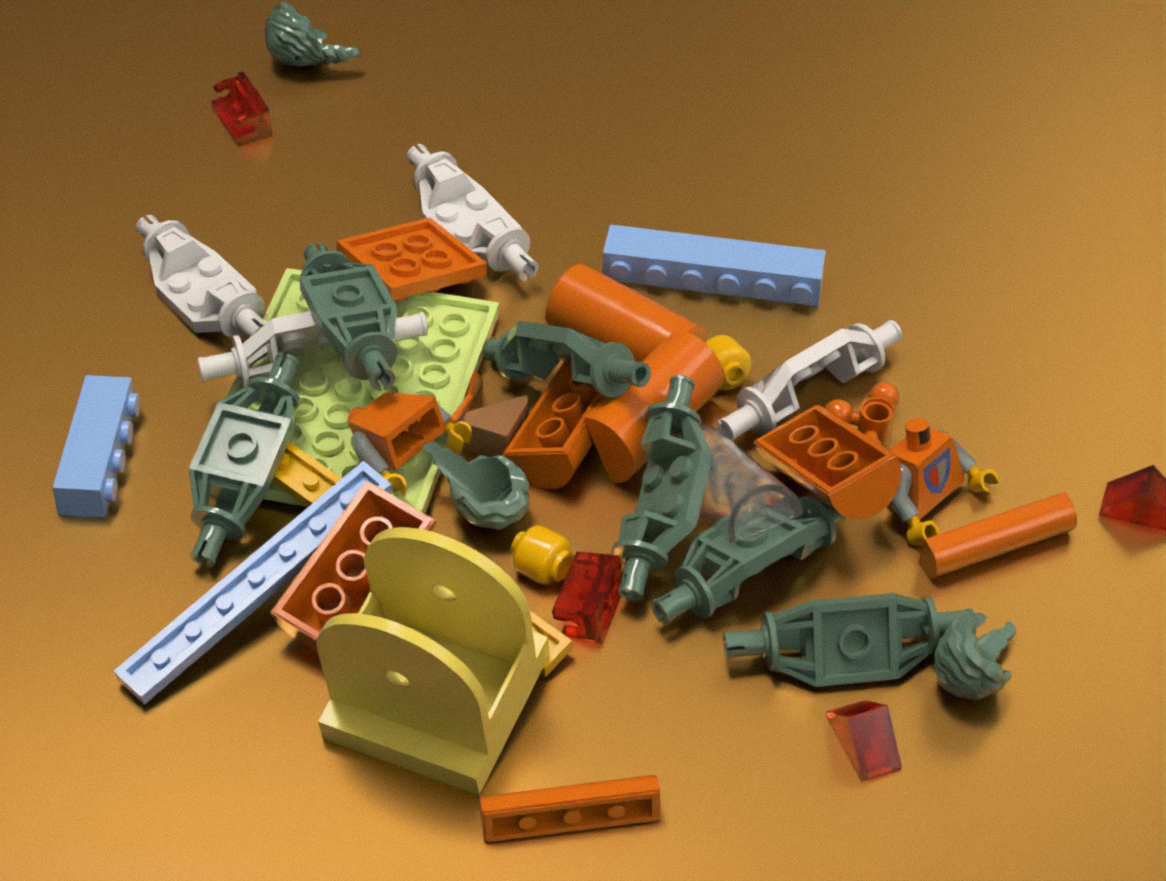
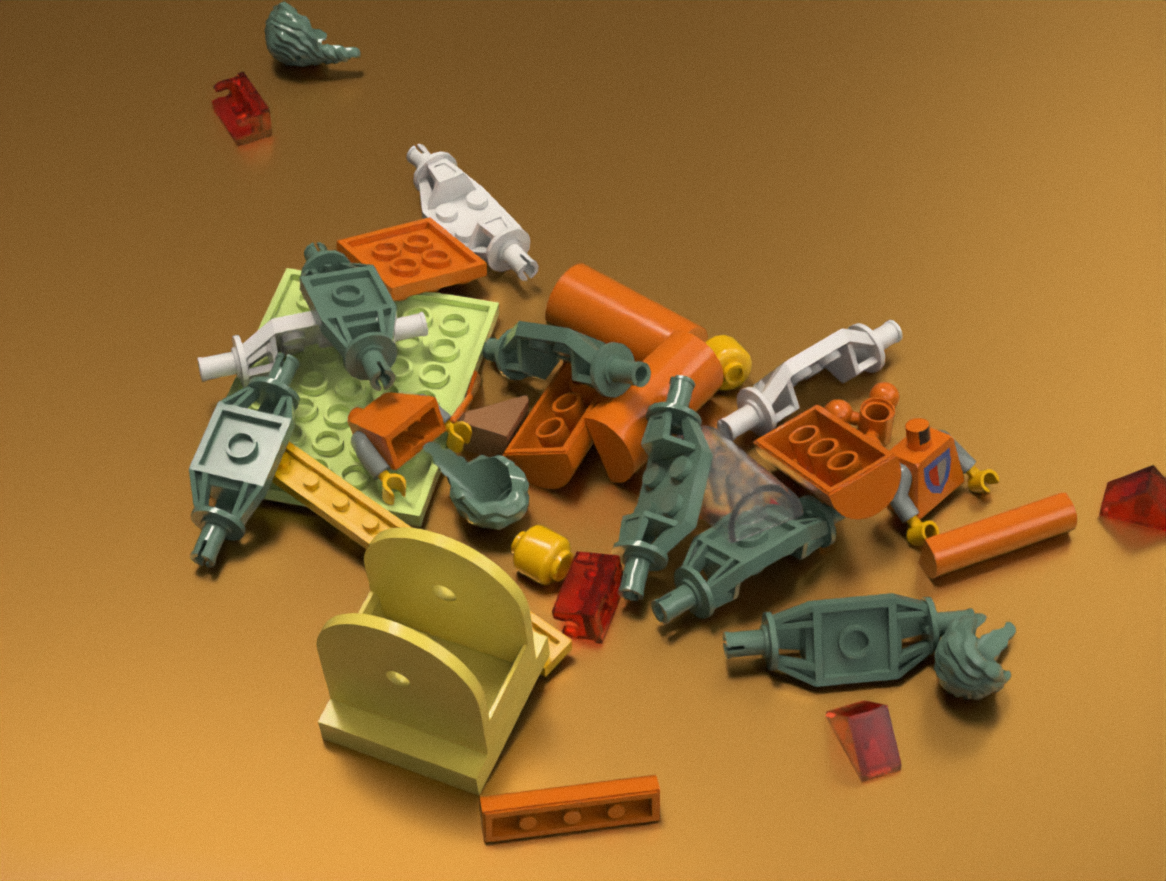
light blue brick [52,375,140,518] -> none
light blue plate [114,461,393,705] -> none
white plate [136,215,266,338] -> none
orange brick [270,480,436,654] -> none
light blue brick [602,224,826,306] -> none

